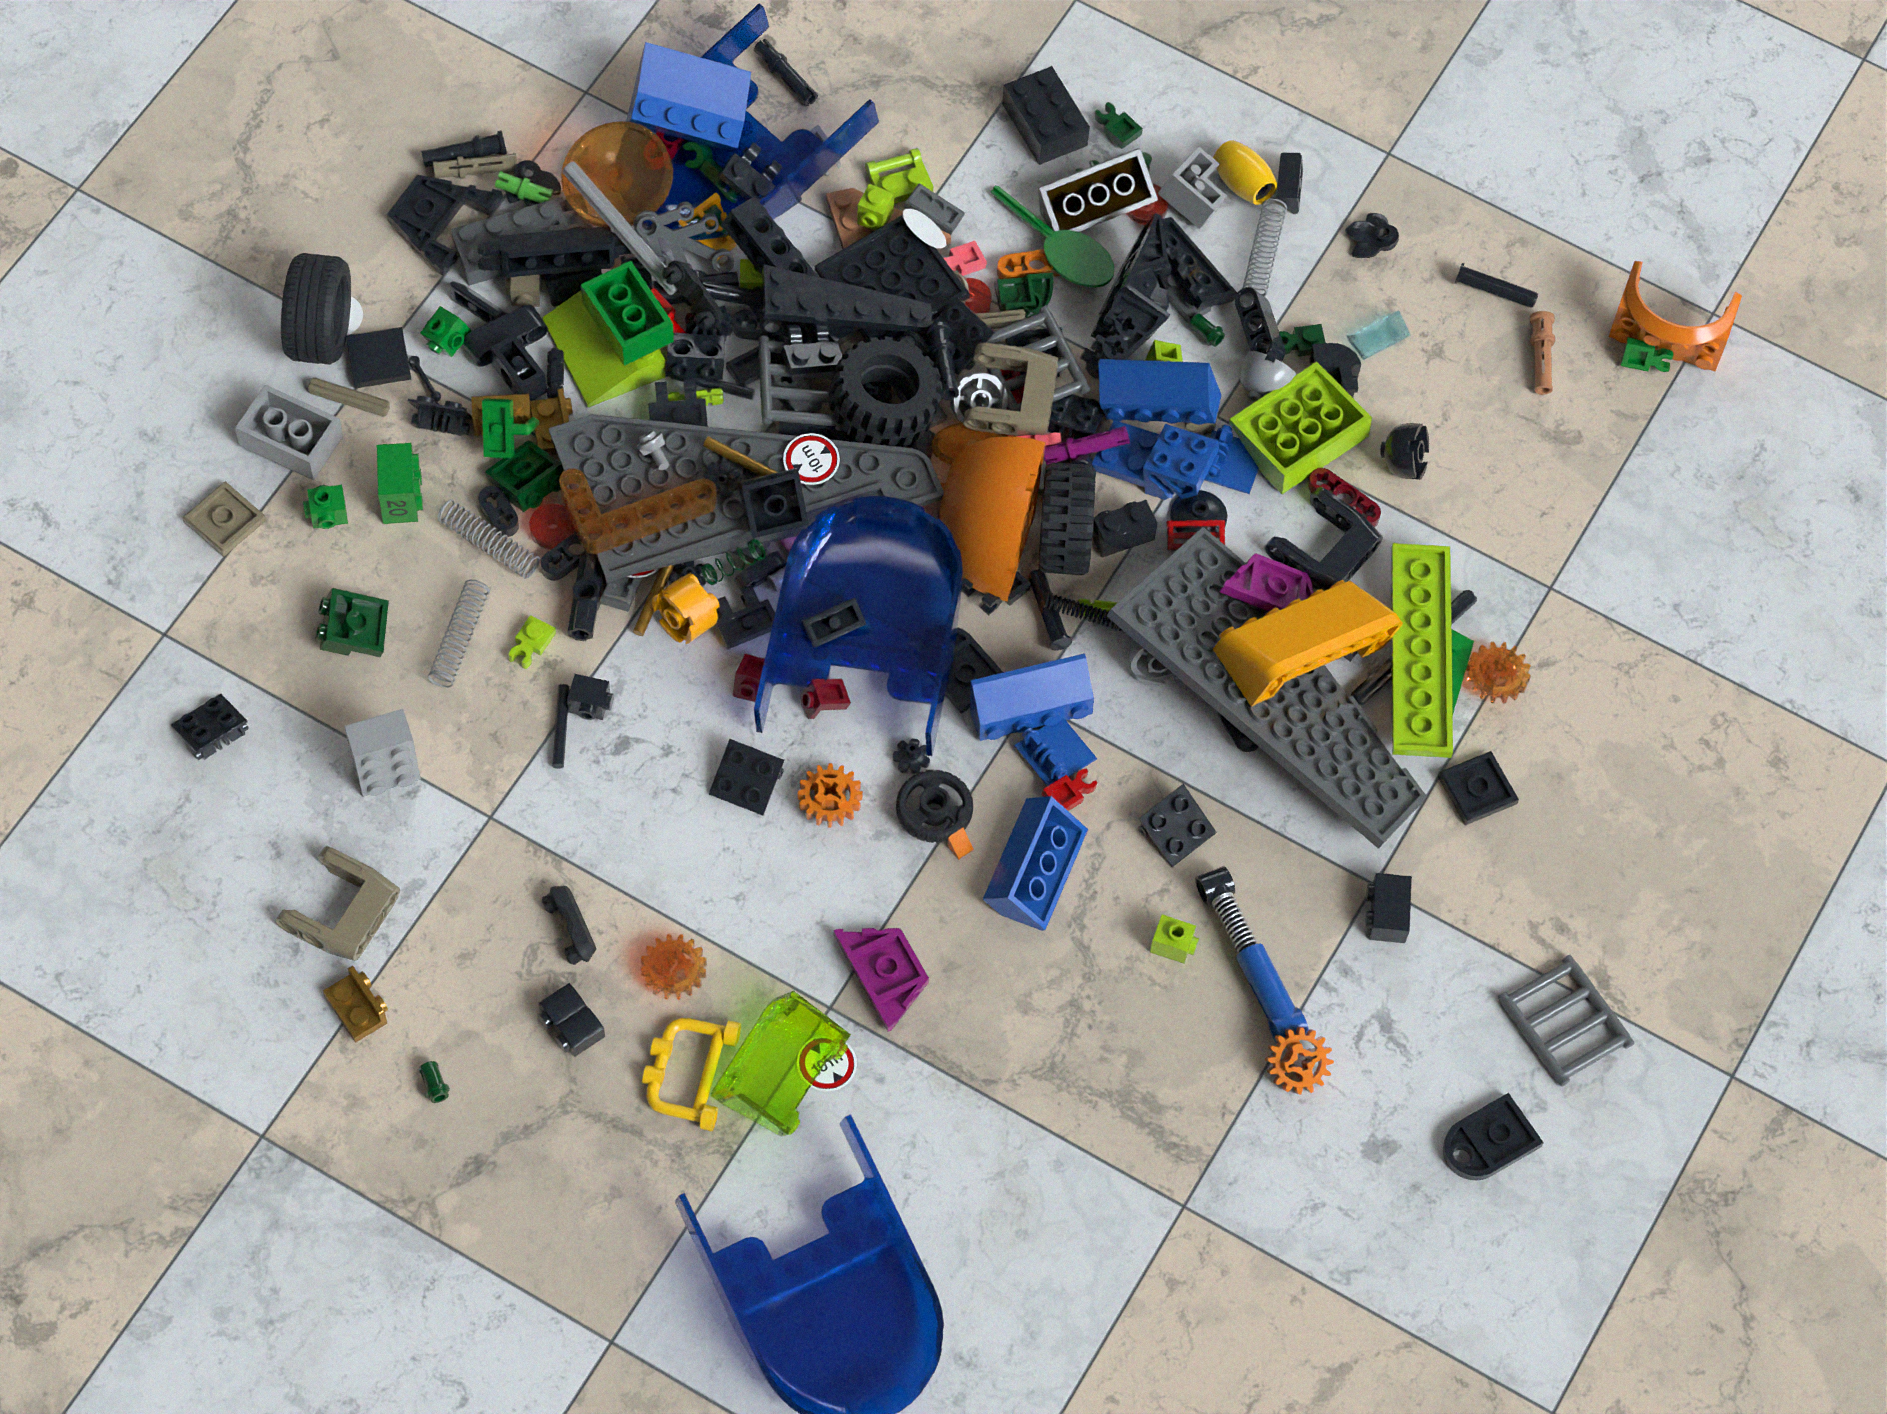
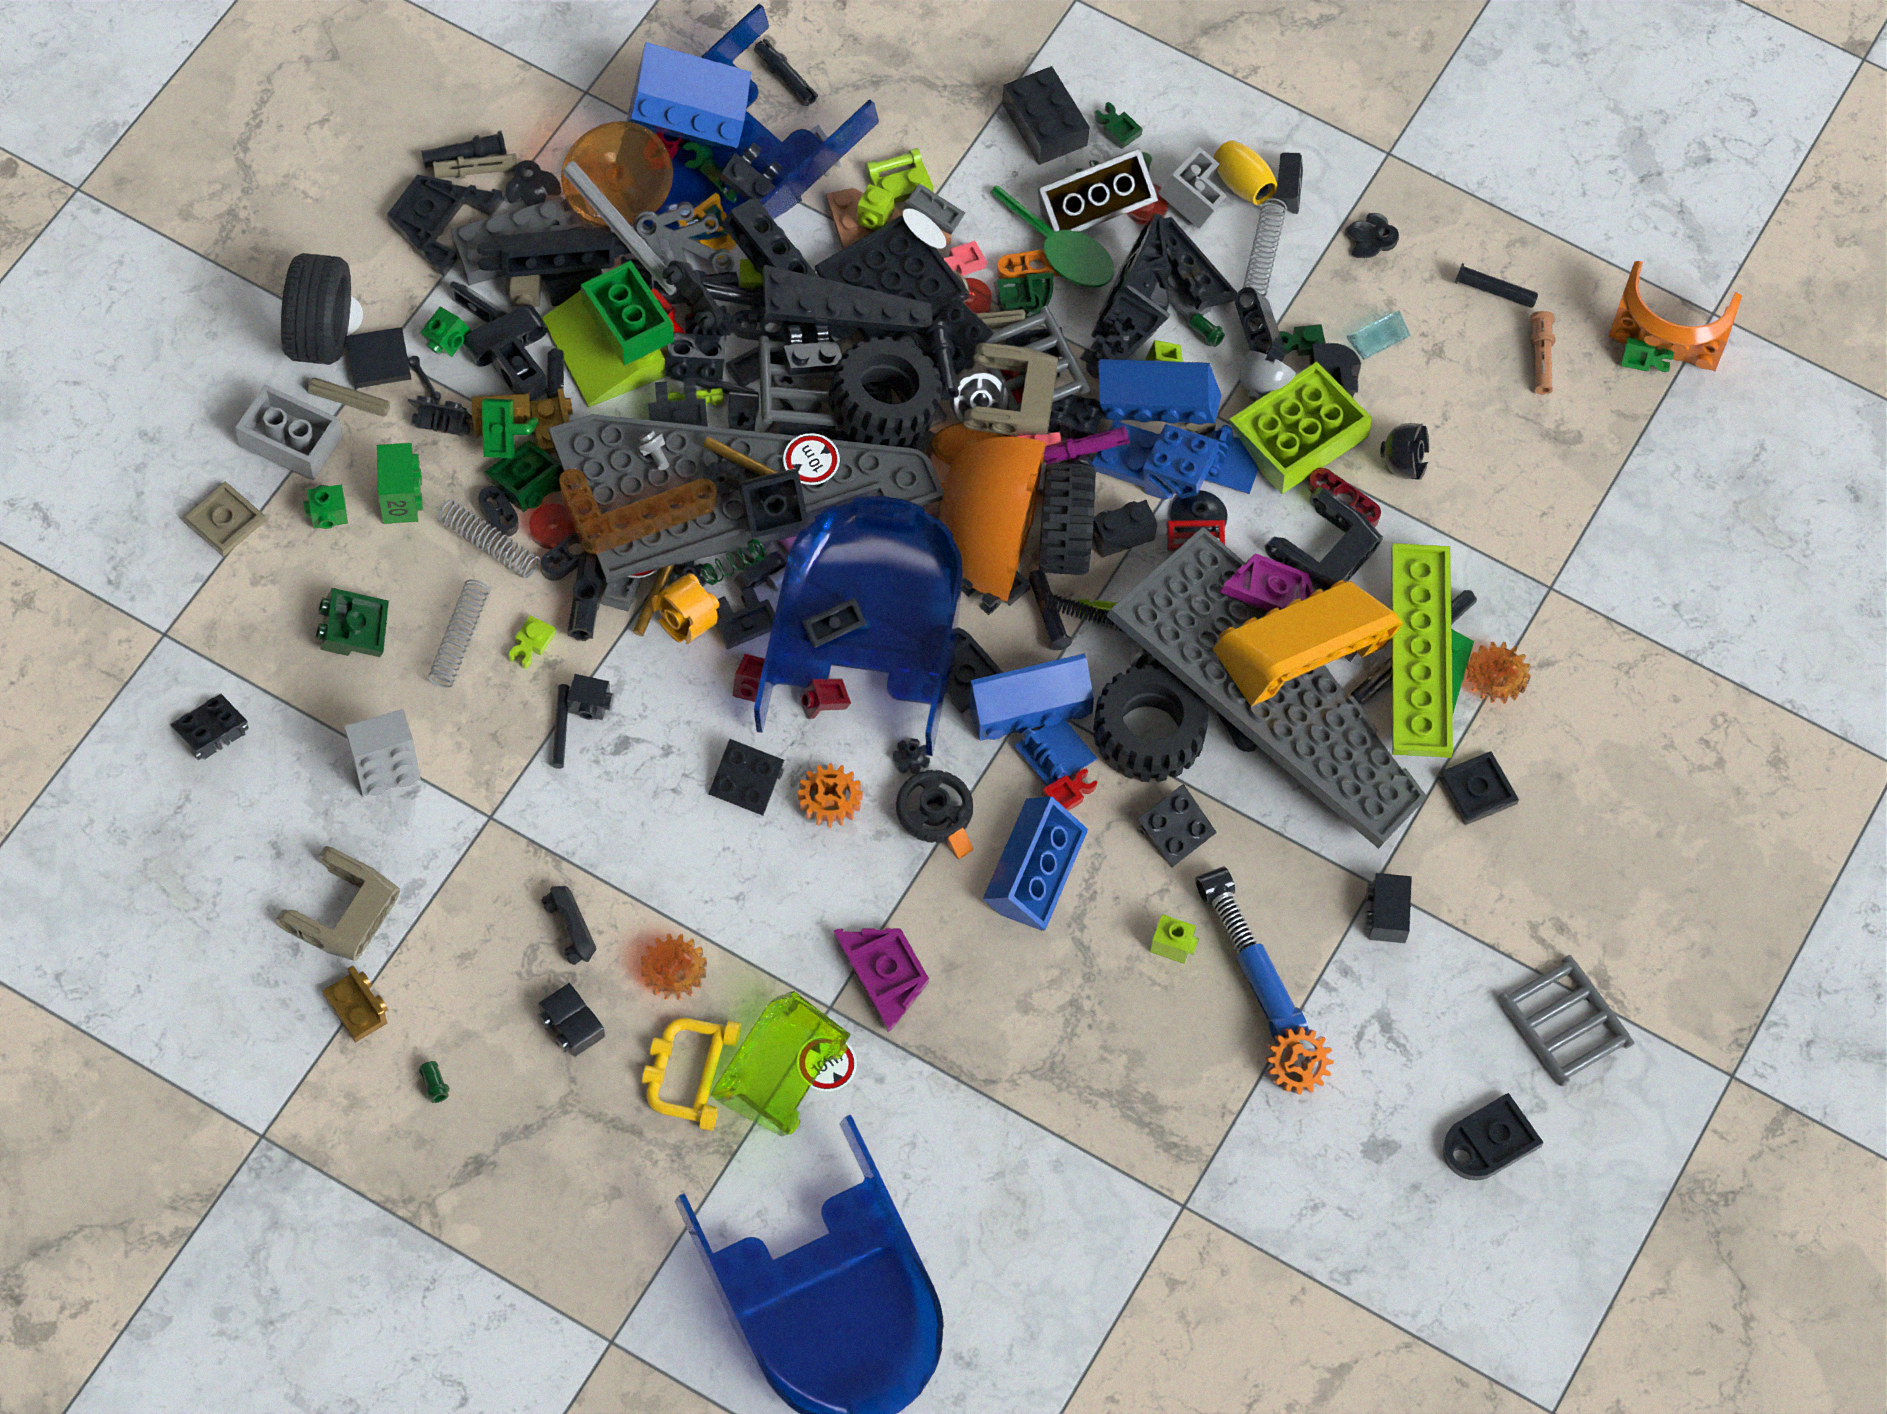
bright green pin [495,171,553,203] -> none
none -> black piece [728,390,759,431]
none -> black tyre [1093,664,1209,782]

